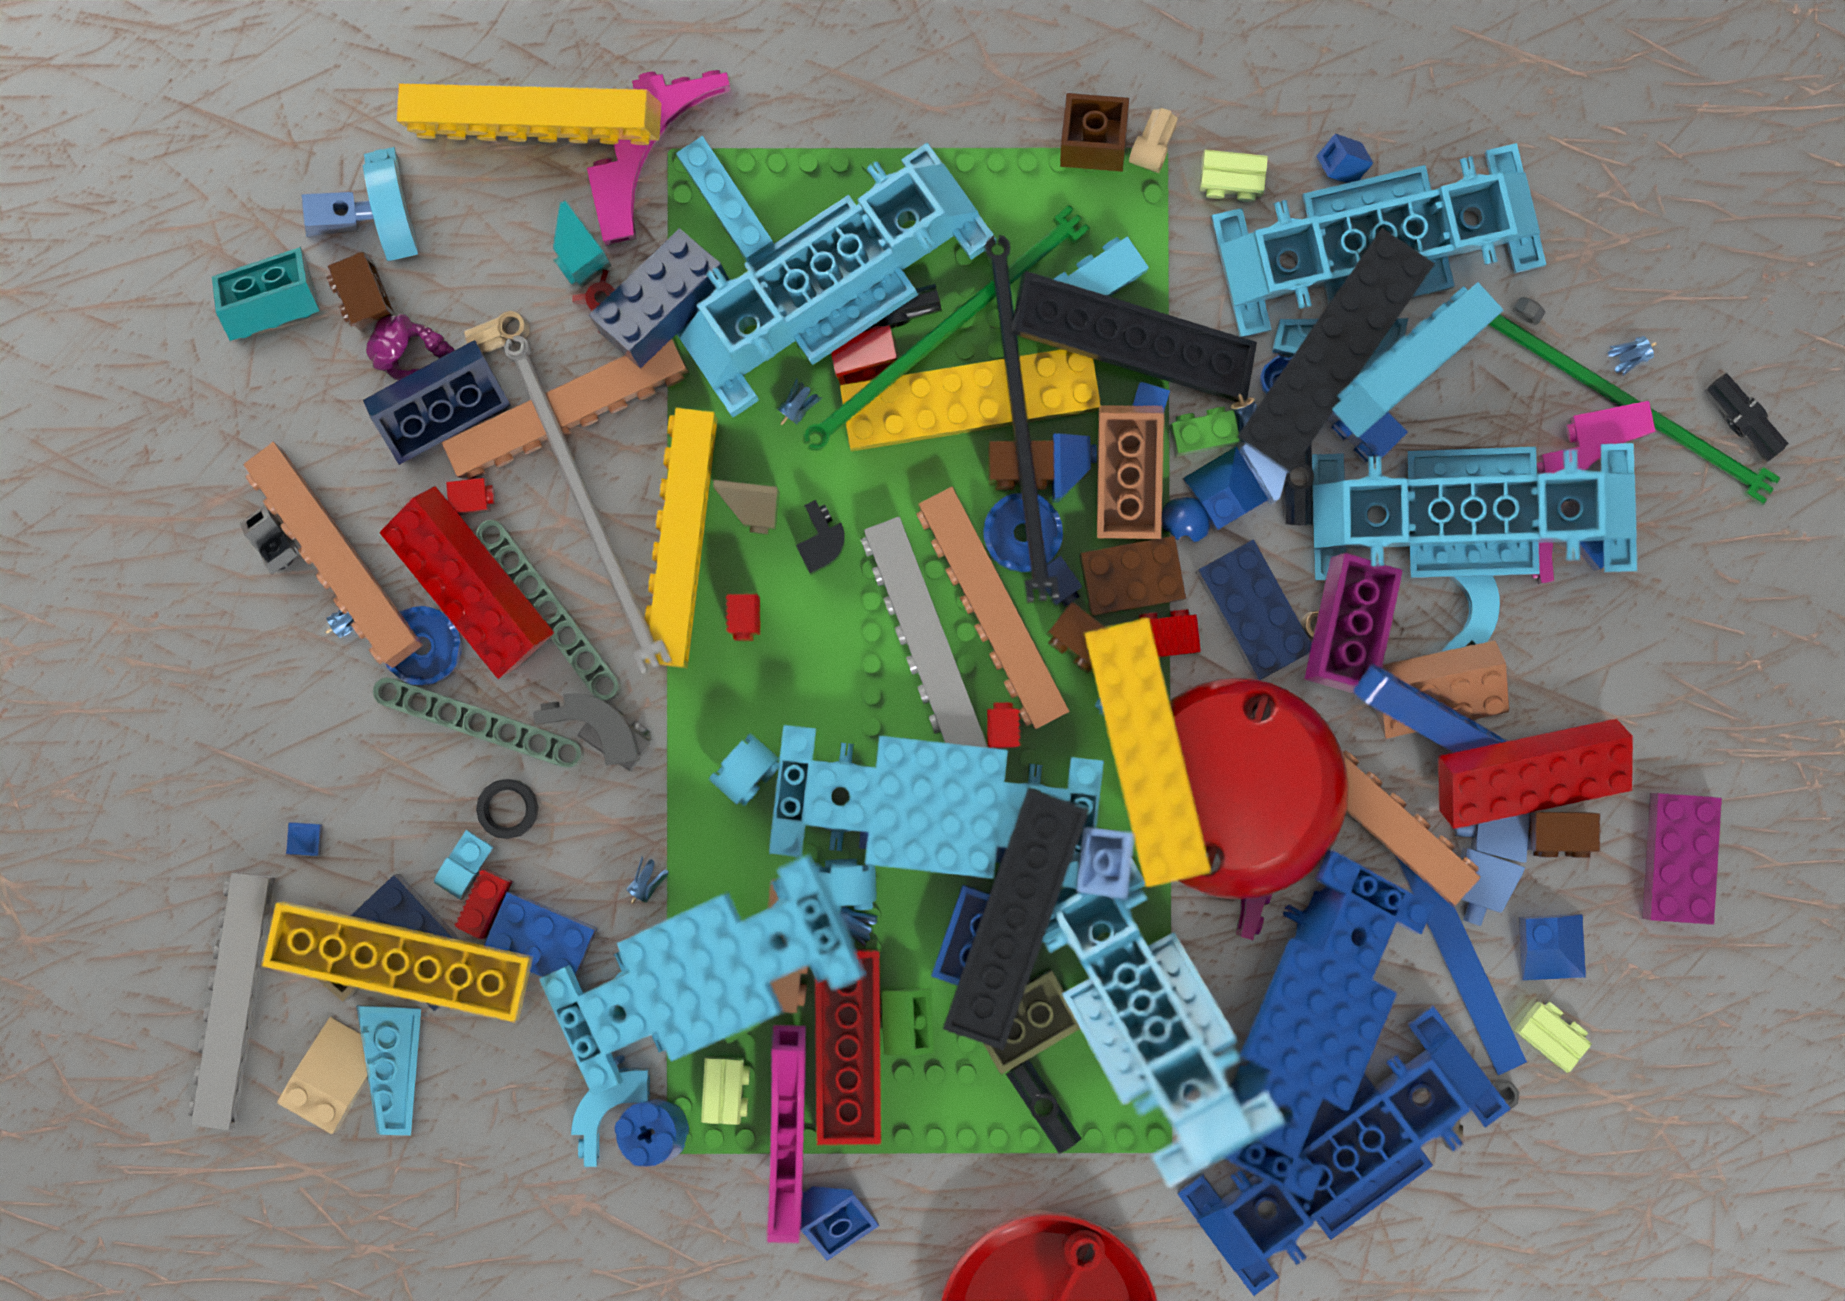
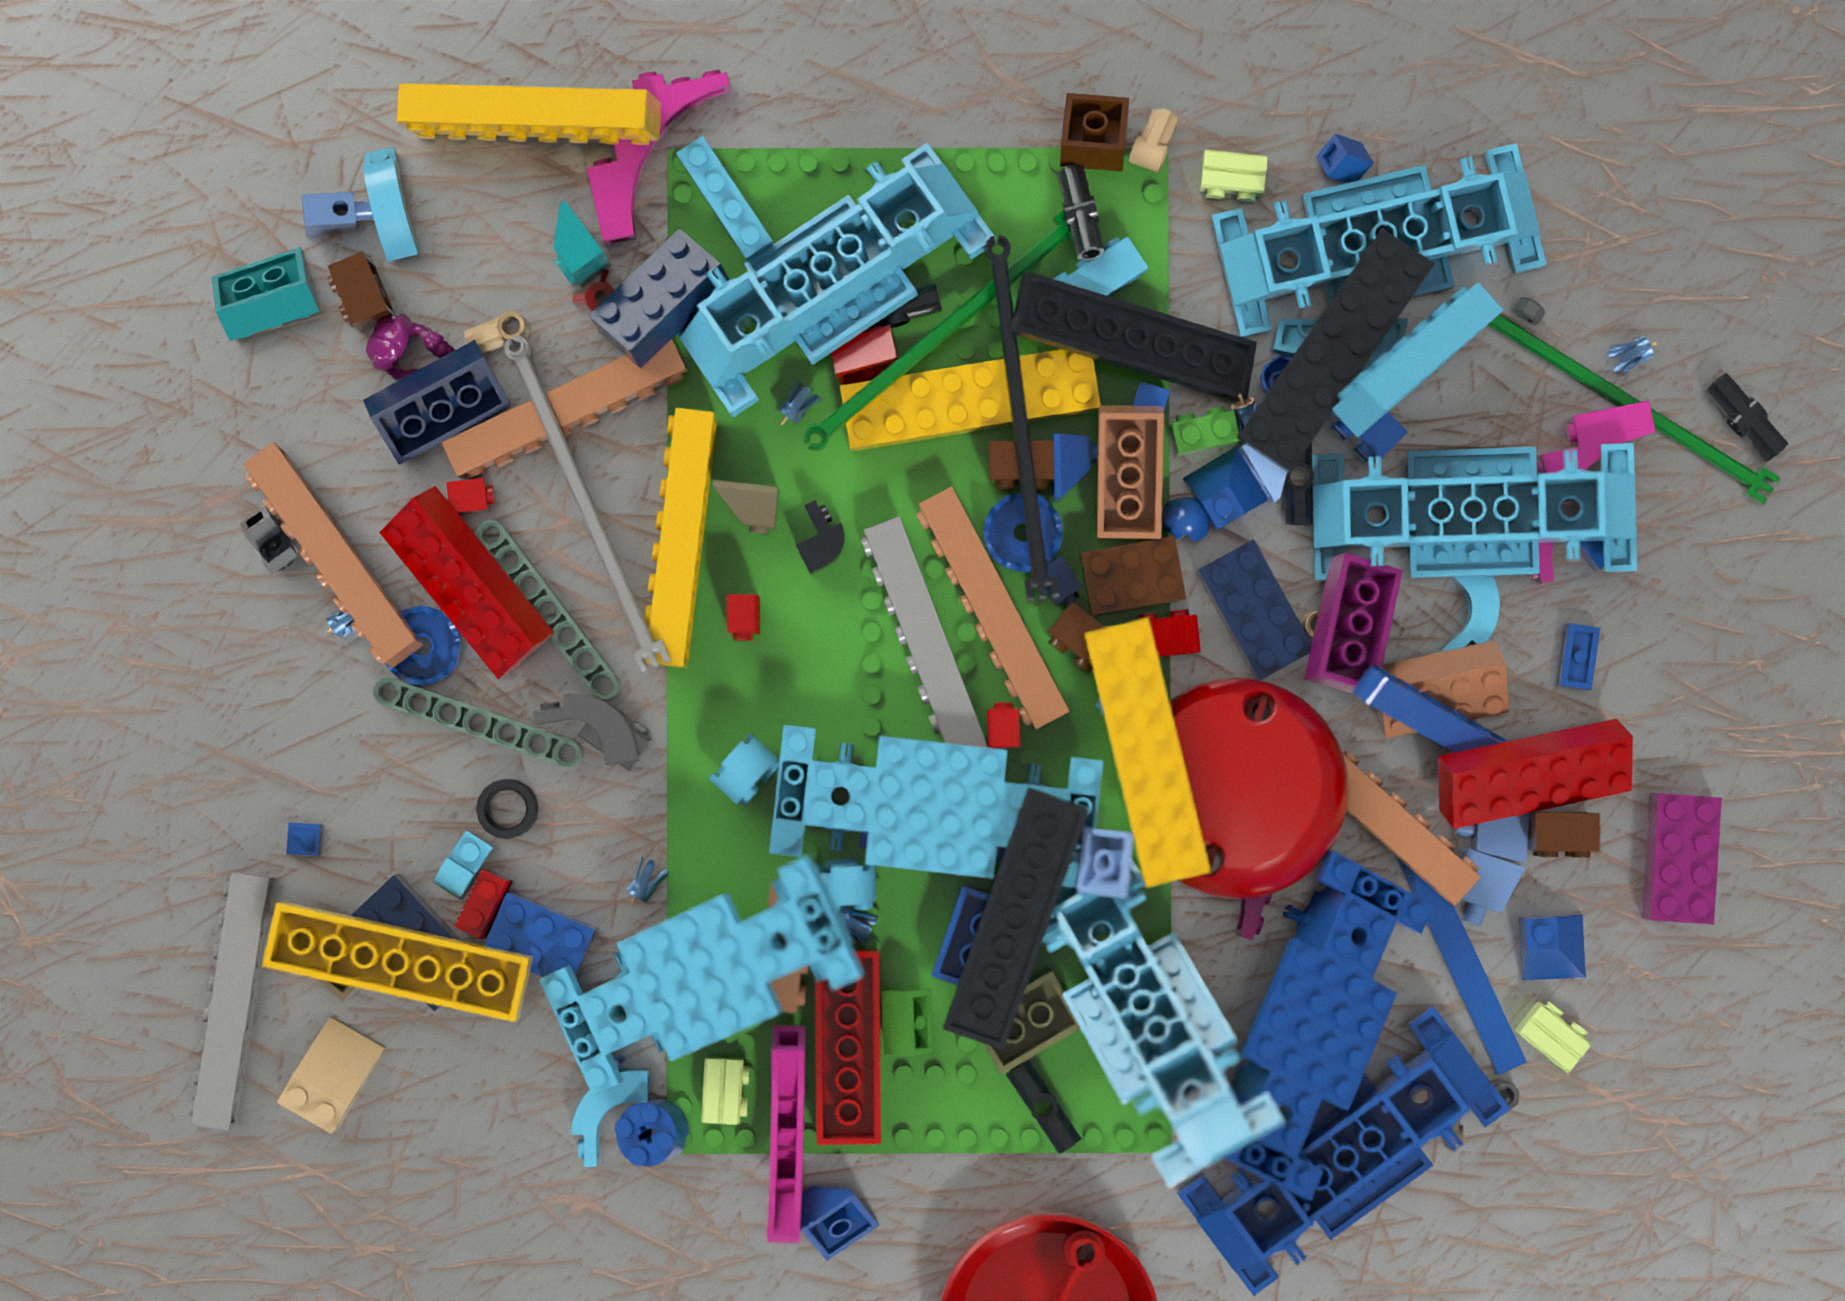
medium azure wing [356,1005,421,1136] -> none
none -> black piece [1057,164,1104,261]
none -> blue plate [1558,623,1600,690]

